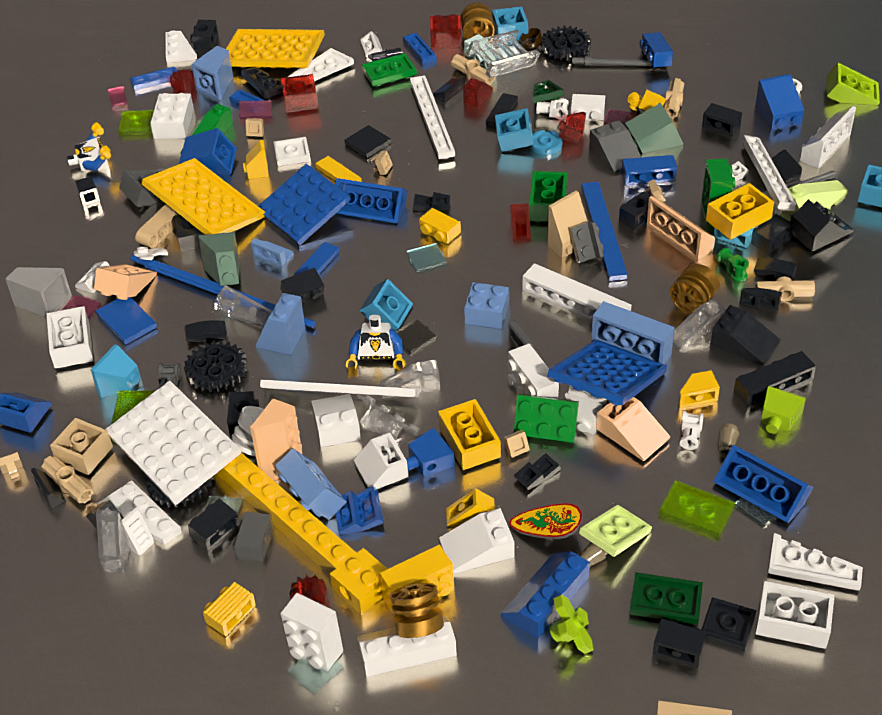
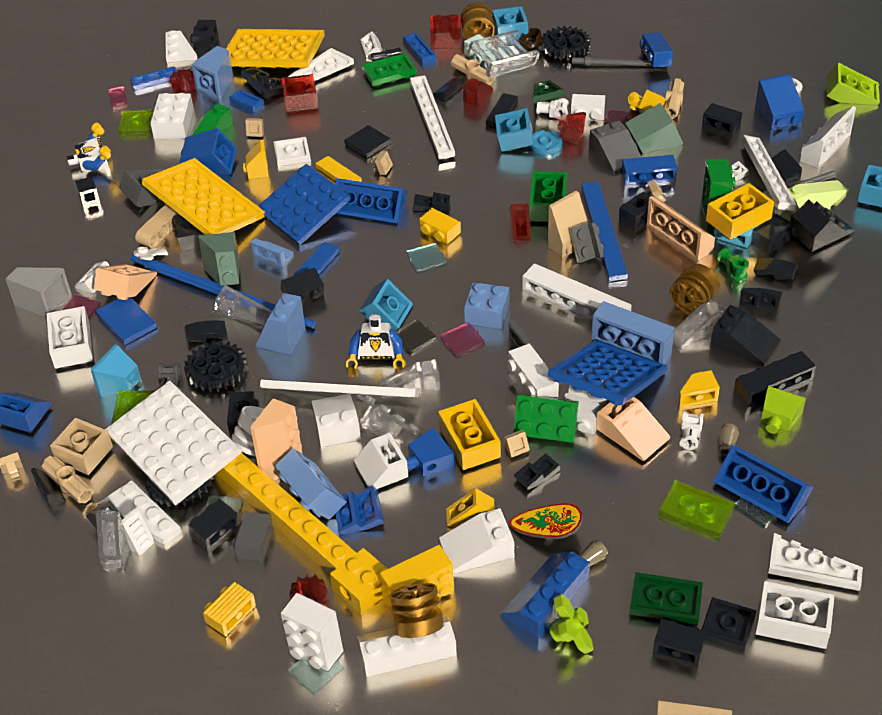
clear pink tile [239,101,272,119] -> none
yellowish green tile [579,505,652,557] -> none
tan piece [755,277,815,302] -> none
none -> clear pink piece [440,322,485,356]

